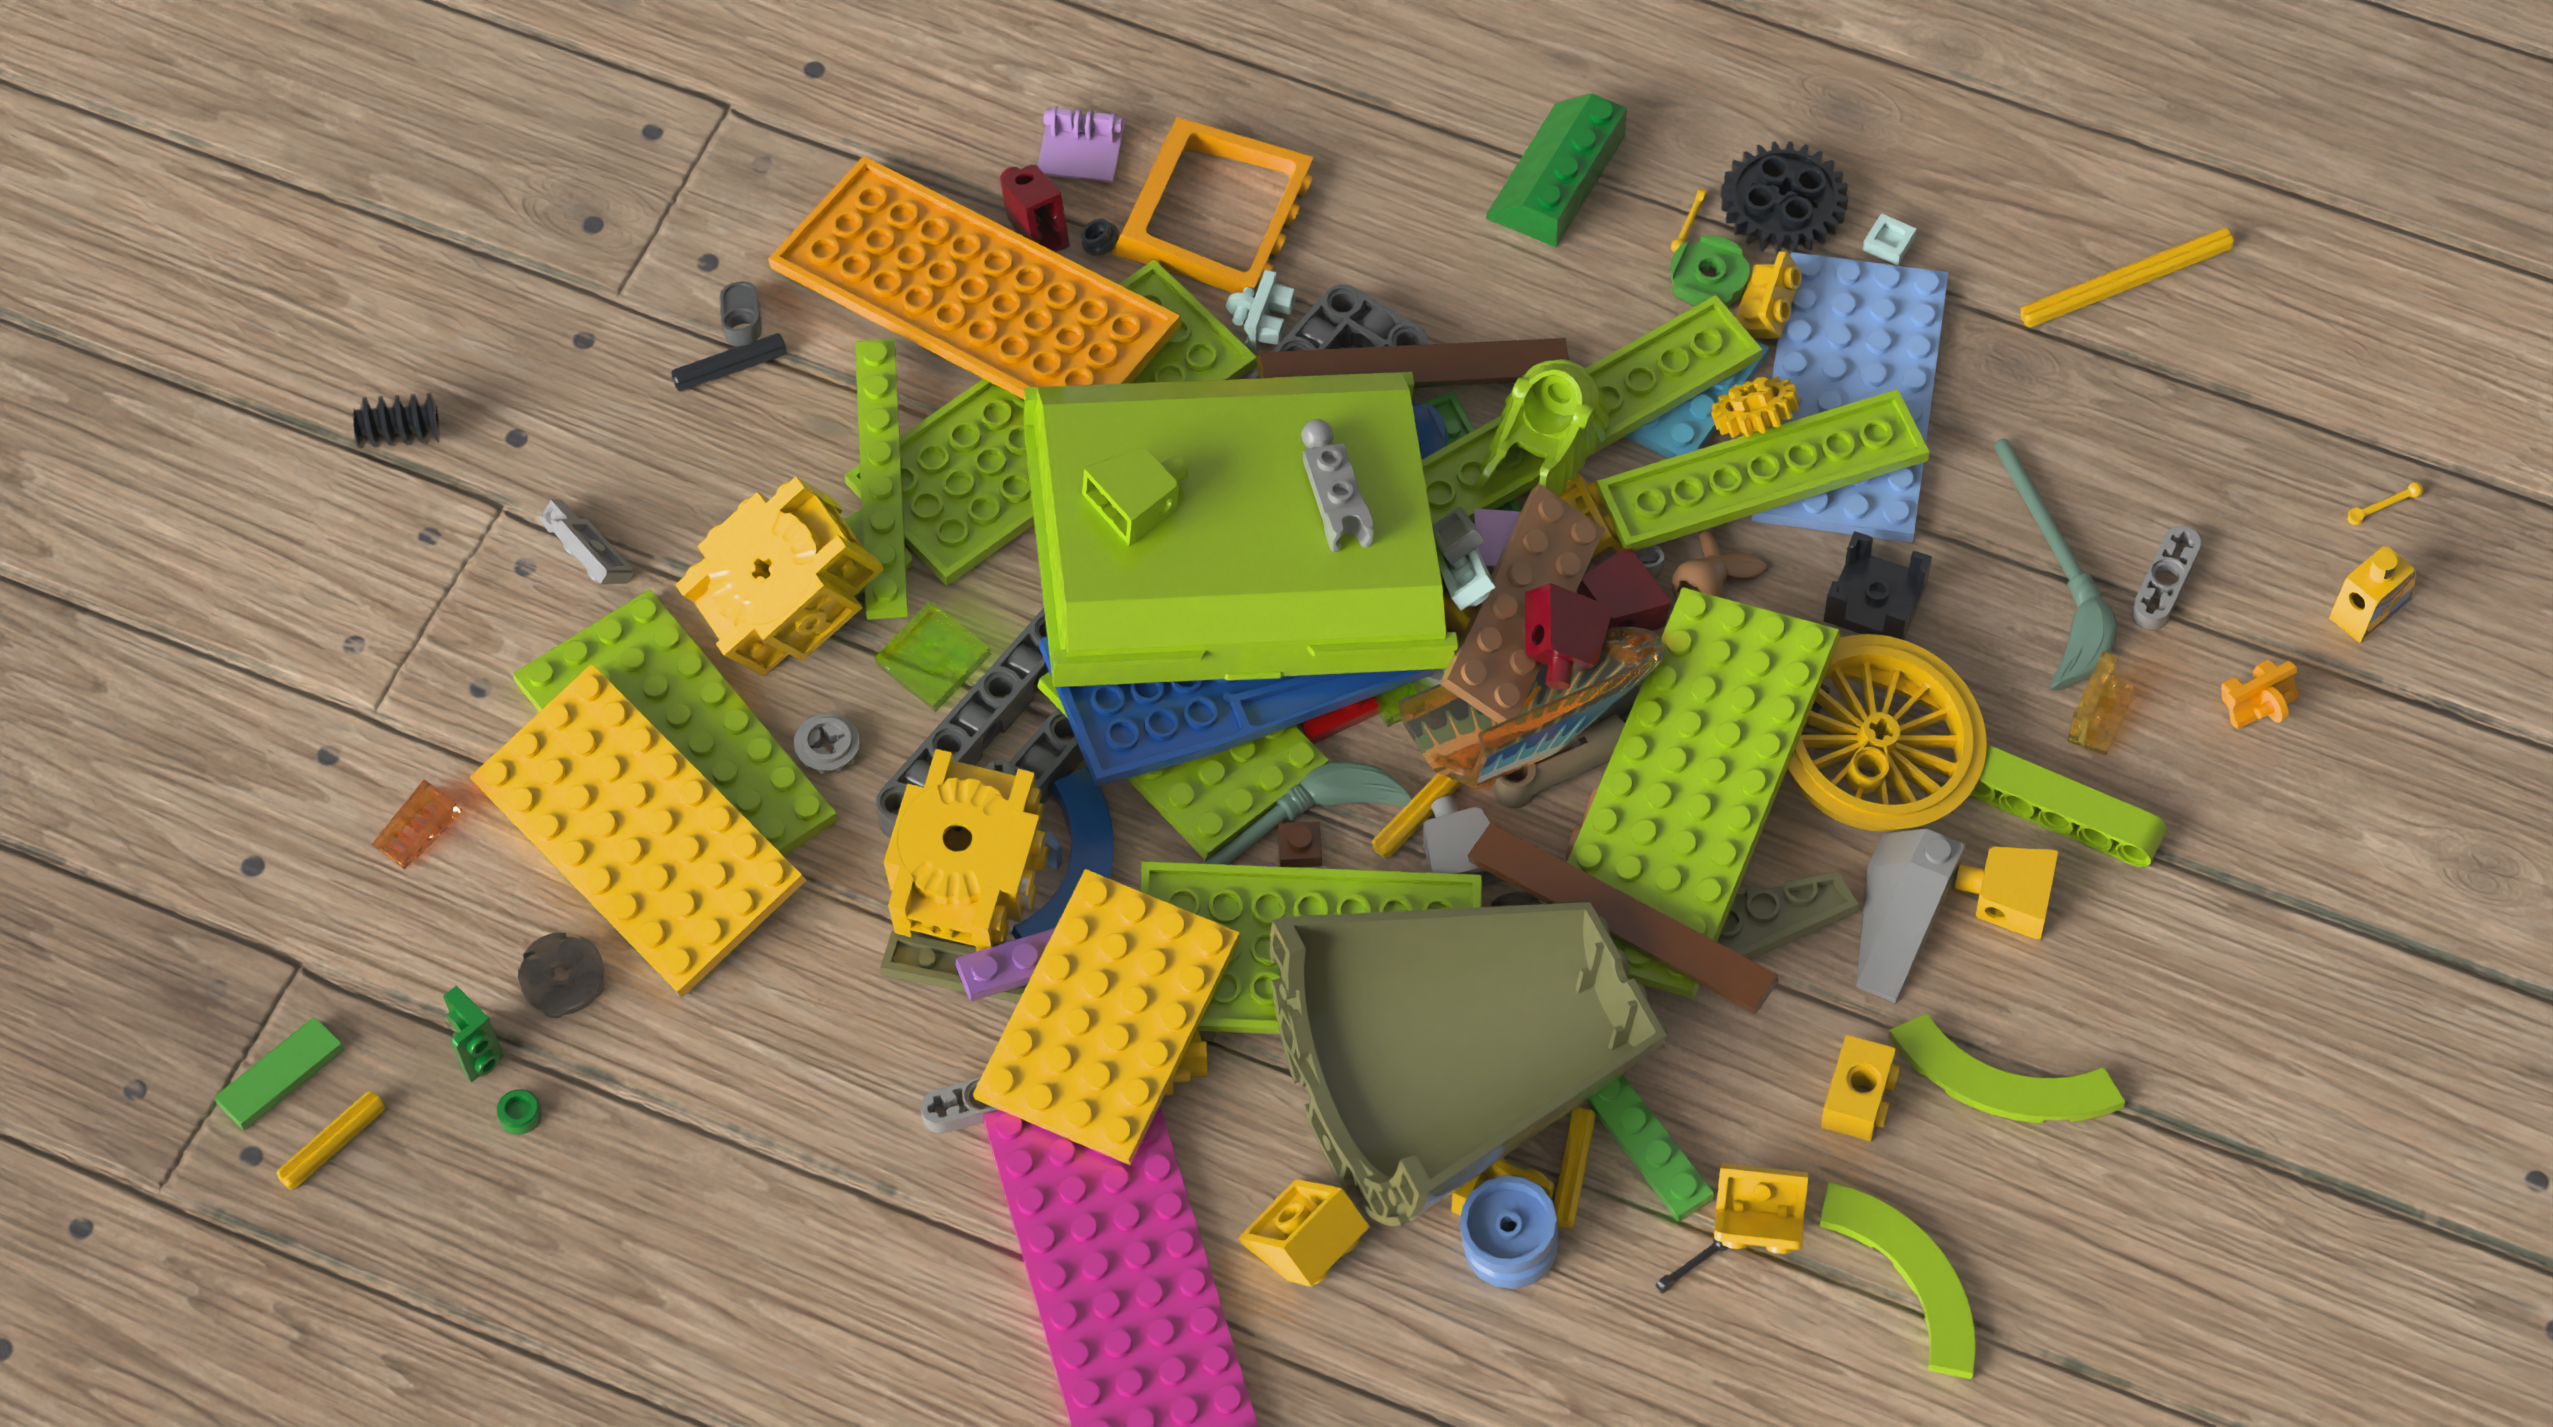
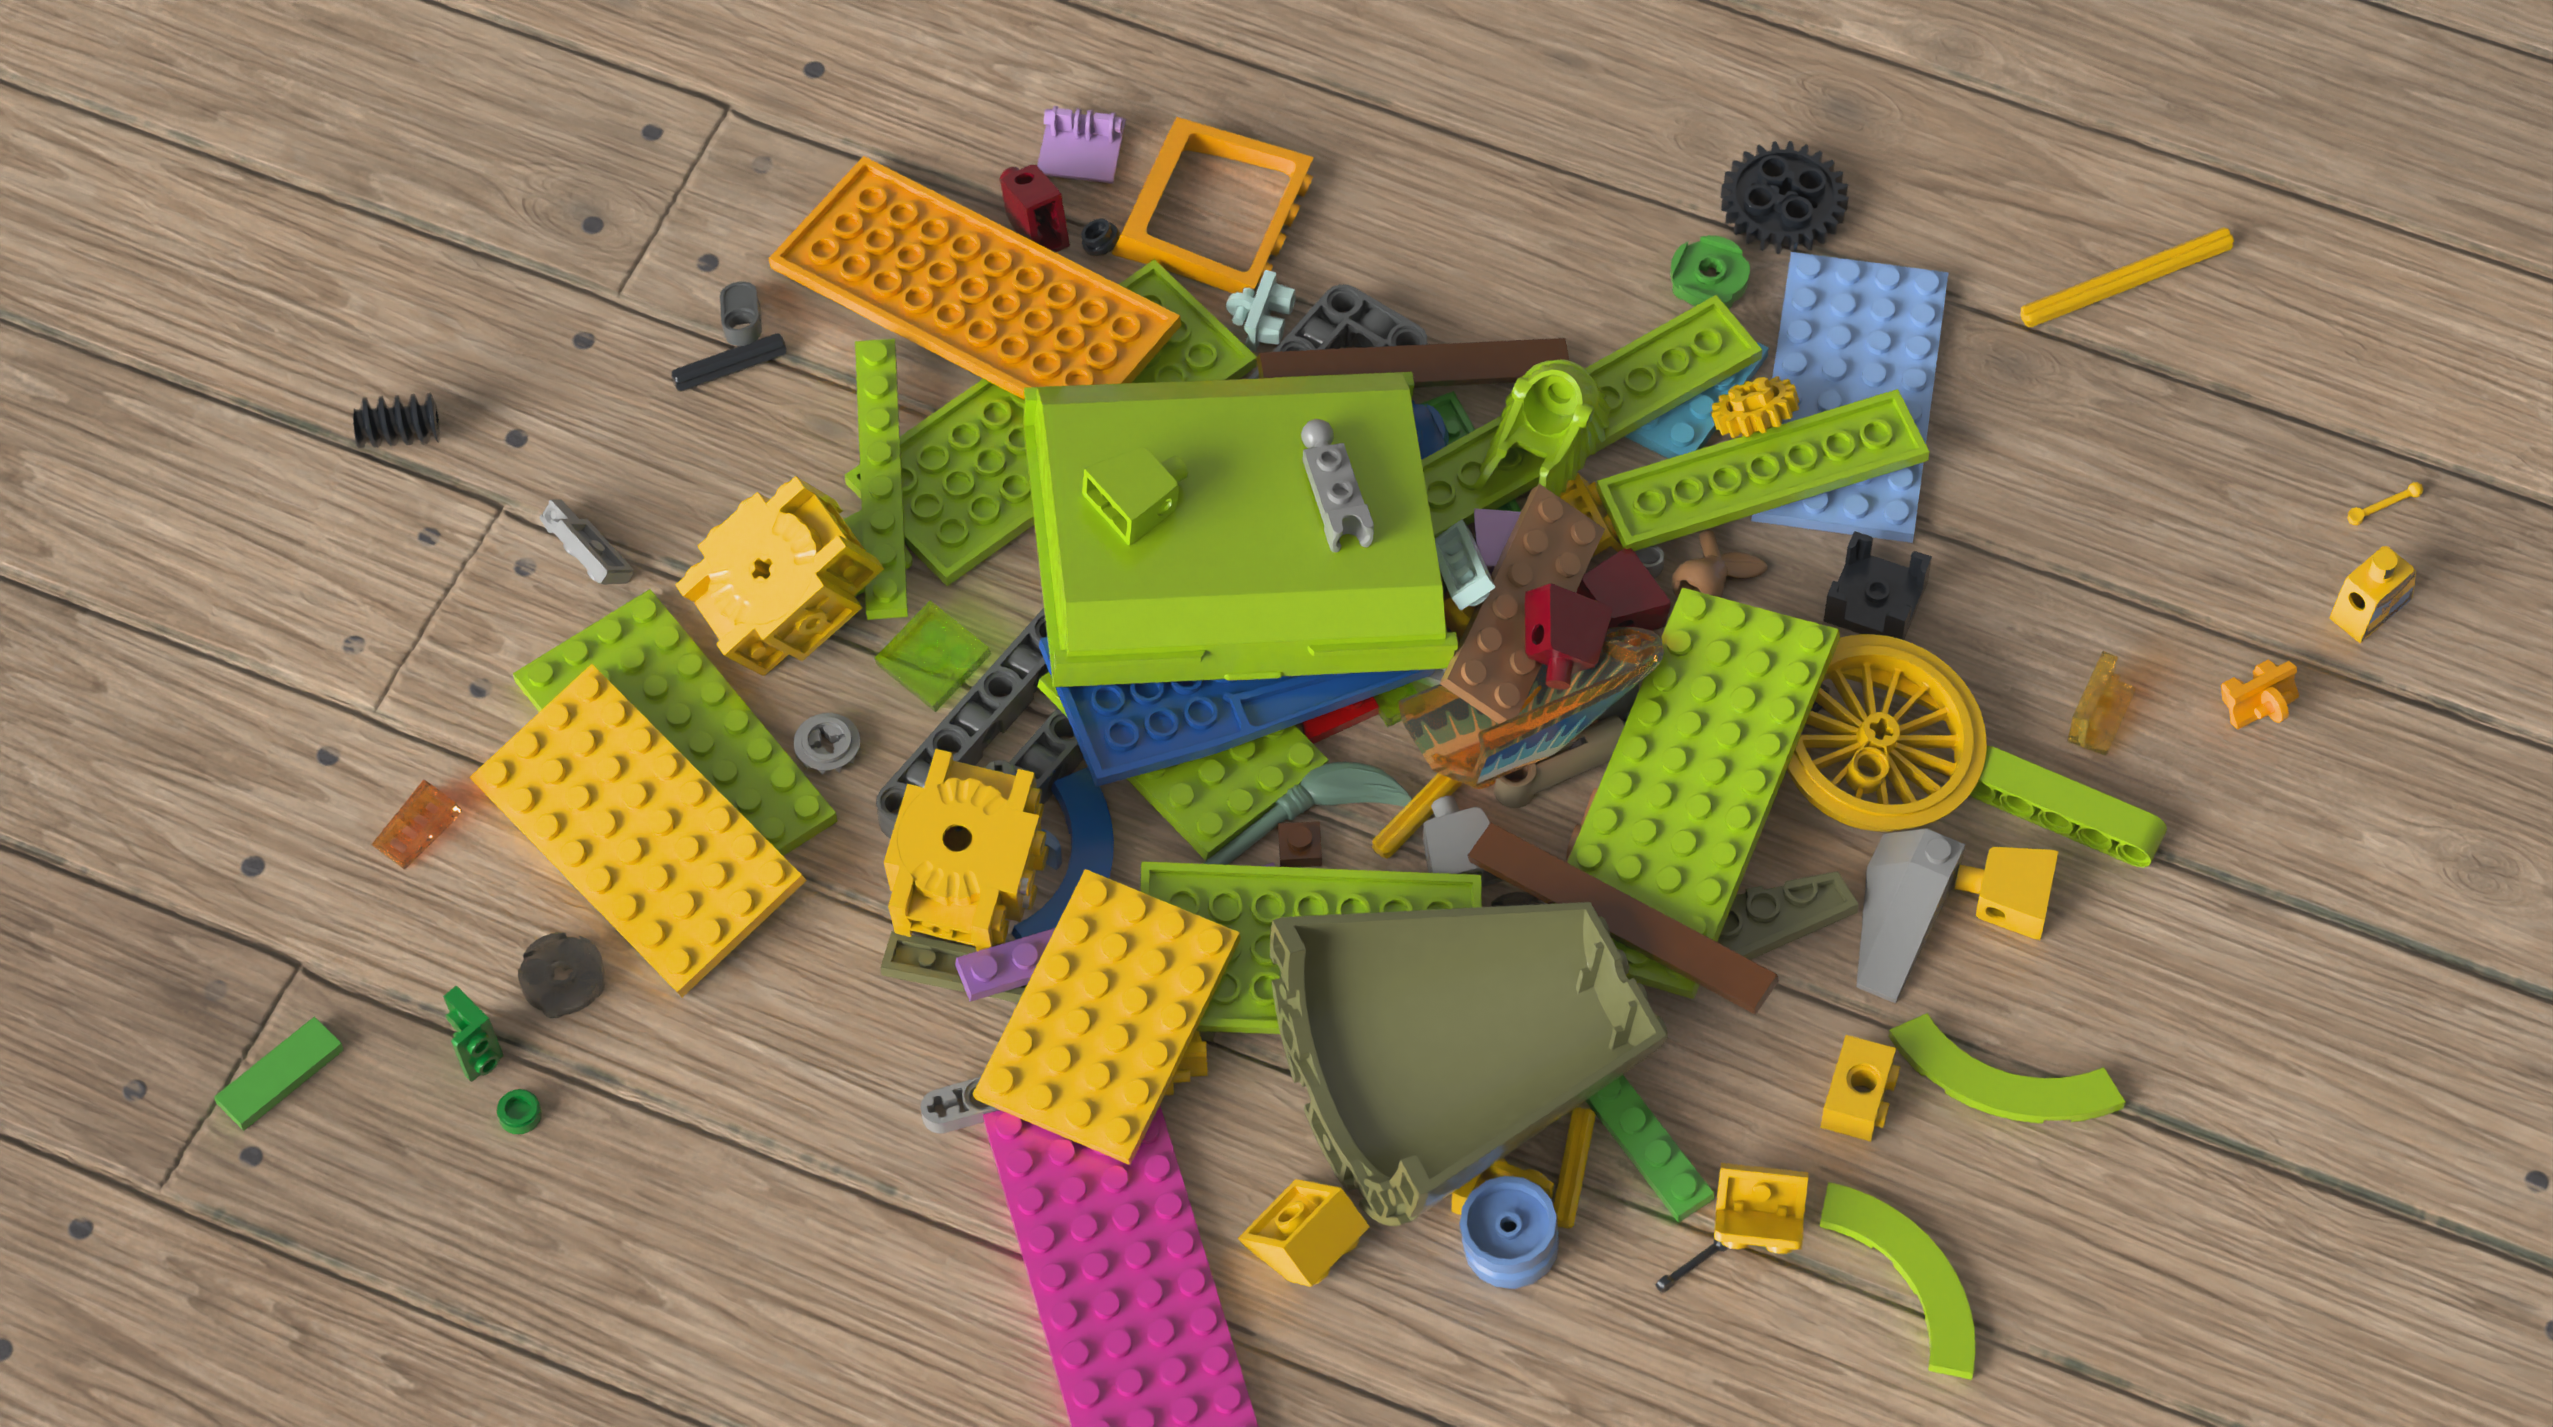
yellow axle [277,1091,385,1190] -> none
light grey tile [1433,506,1485,565] -> none
green slope [1486,93,1627,247] -> none
yellow hinge [1670,188,1707,253] -> none
yellow bracket [1736,251,1802,339] -> none
light aqua plate [1863,213,1917,266] -> none
sand green piece [1994,438,2118,691] -> none
light grey beam [2132,526,2201,630] -> none

